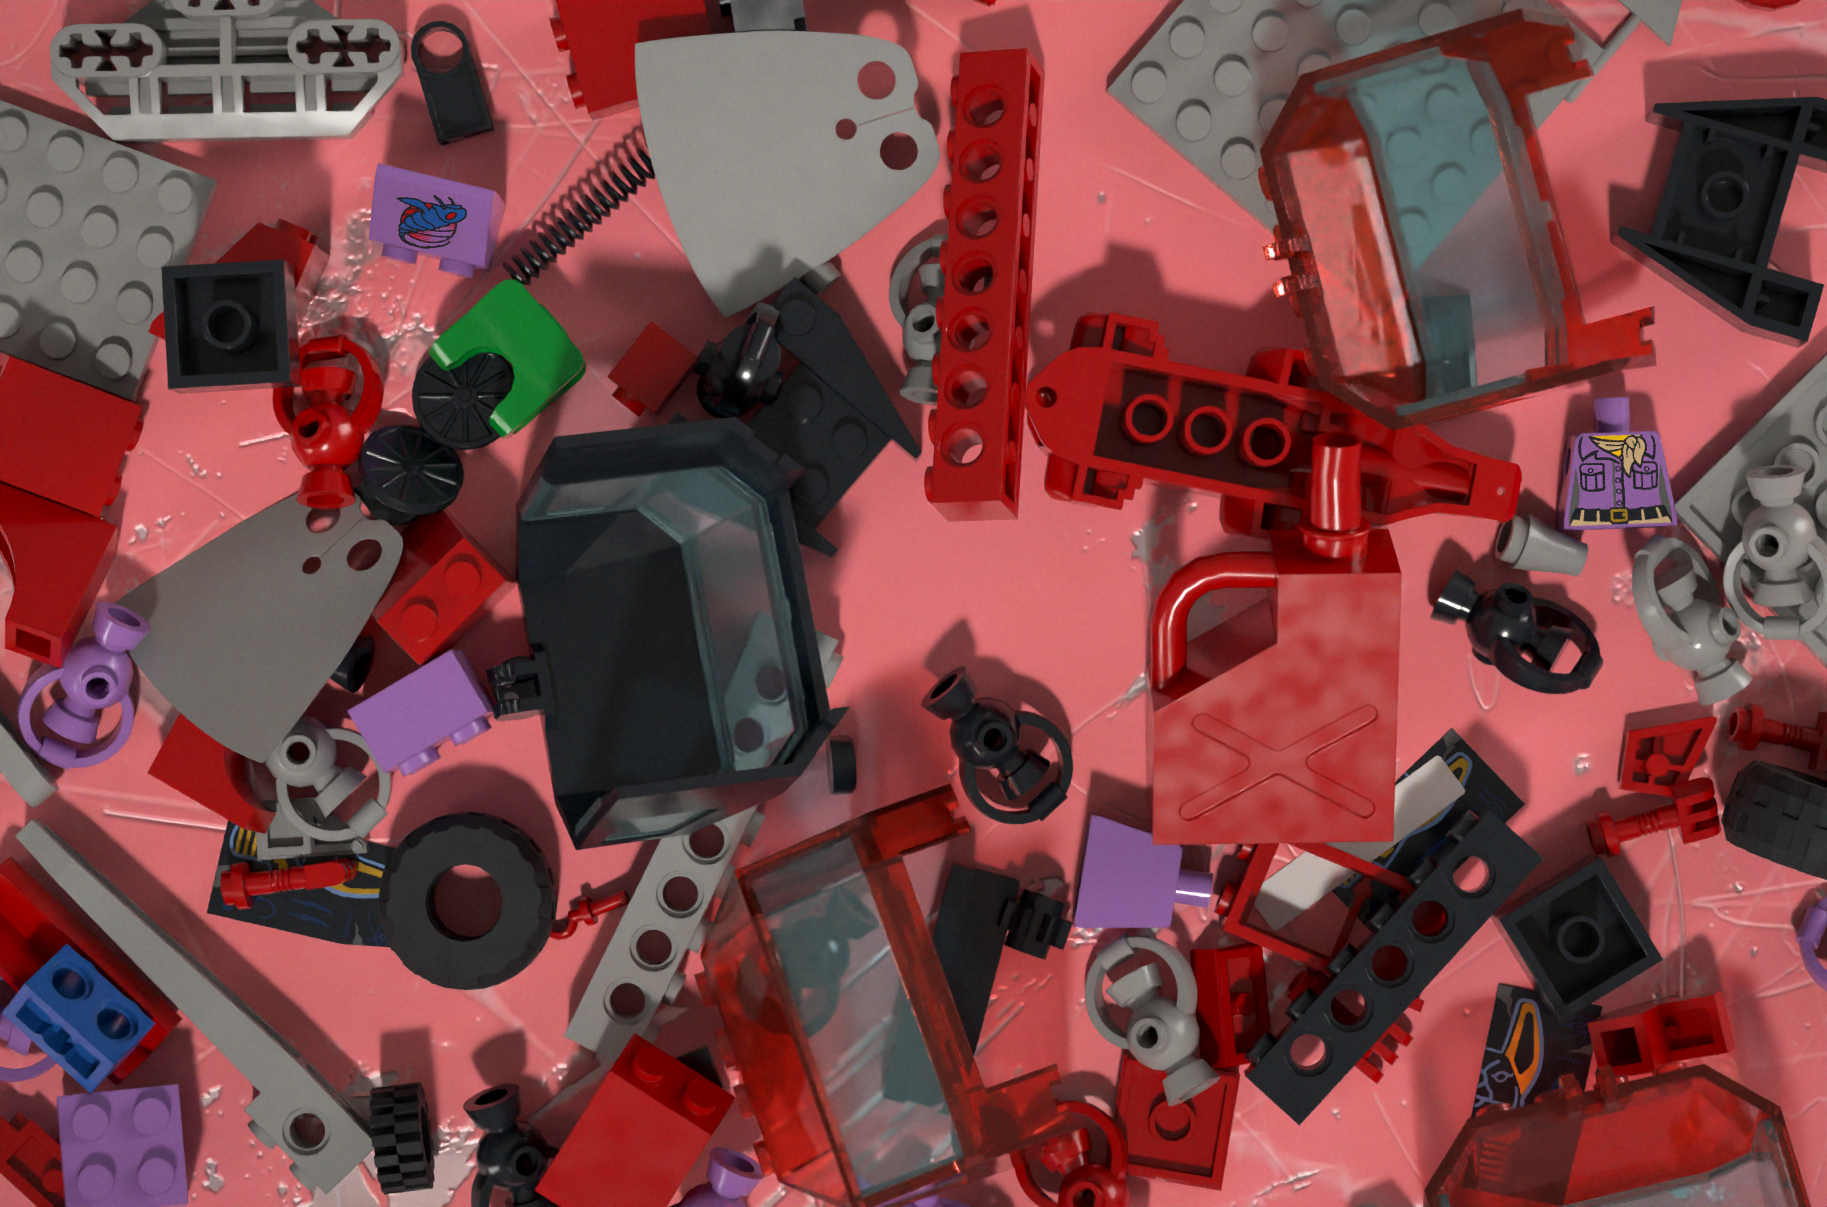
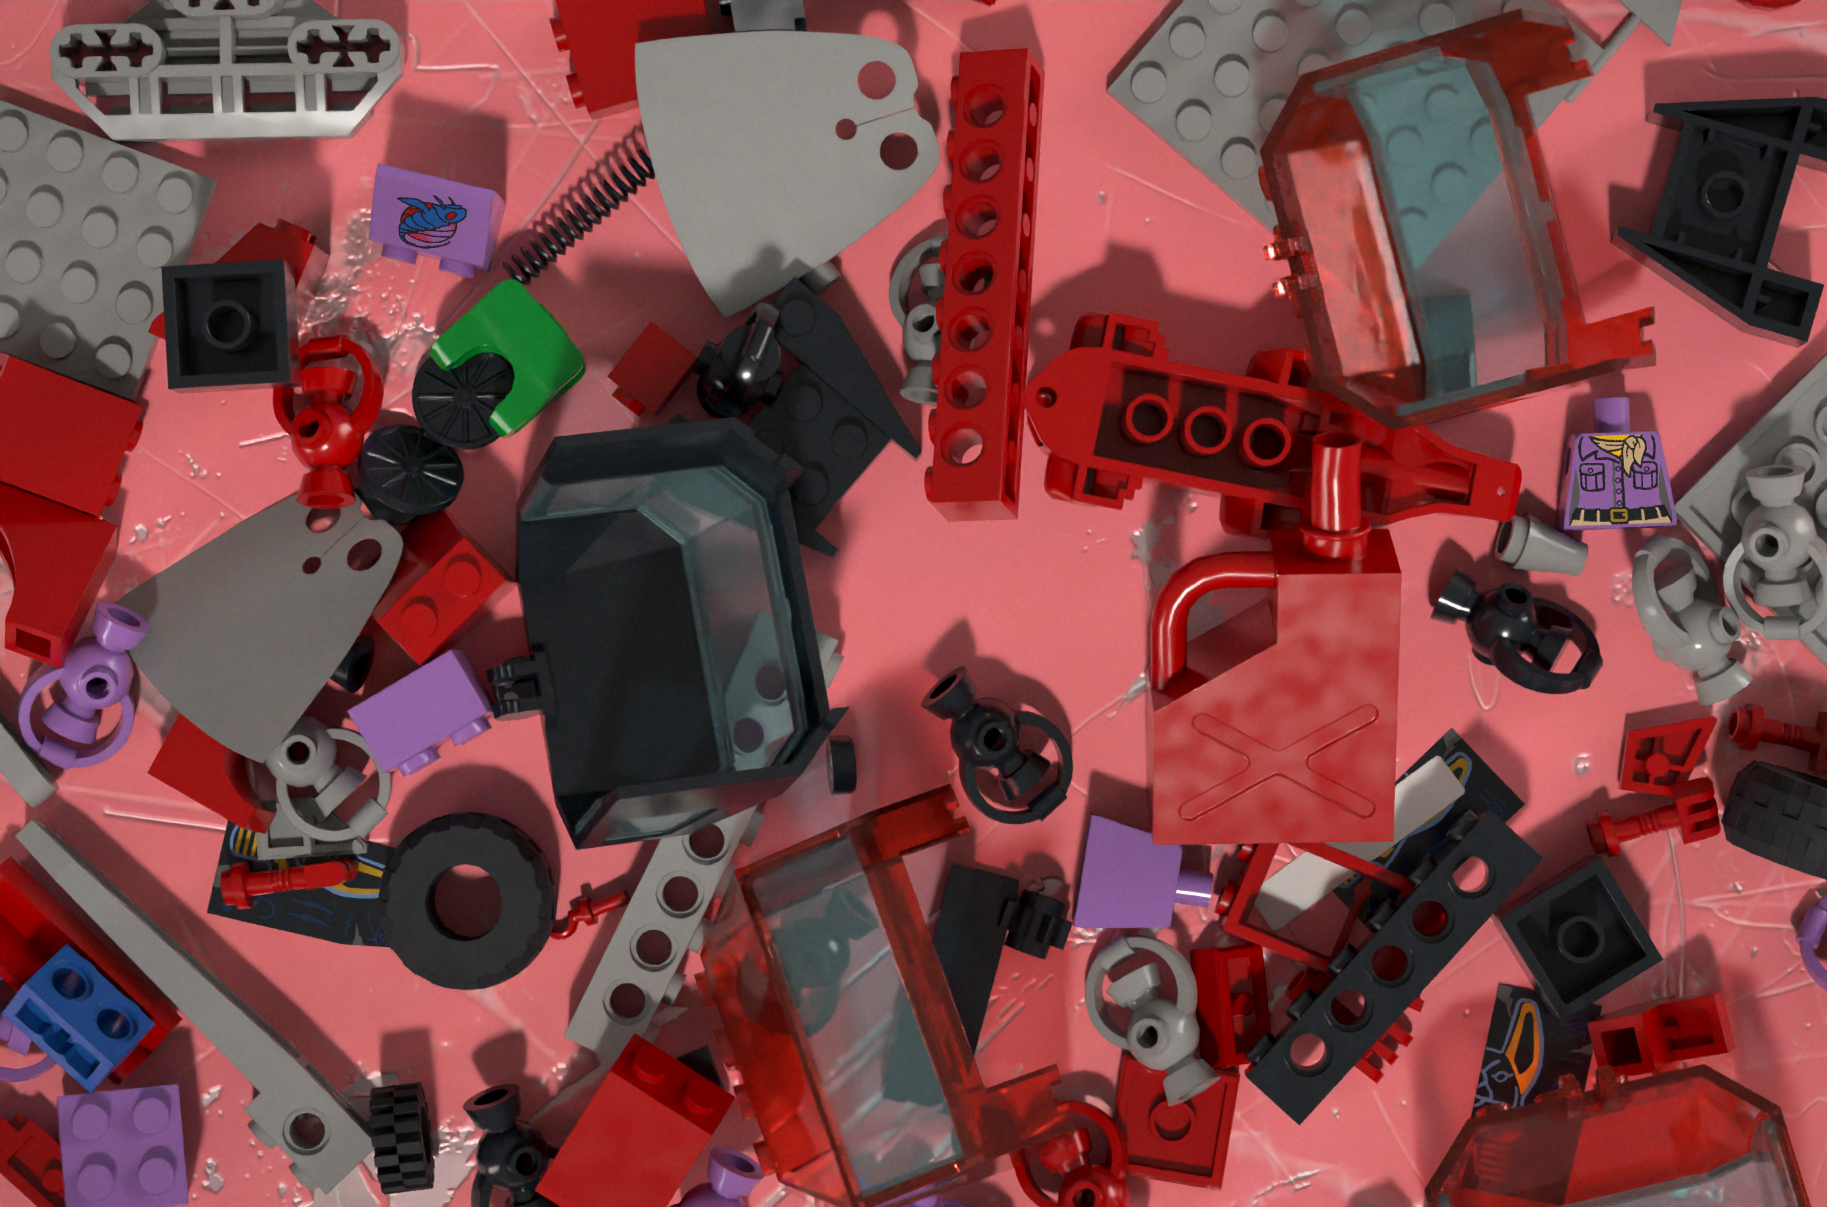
black piece [410,21,495,146] -> none

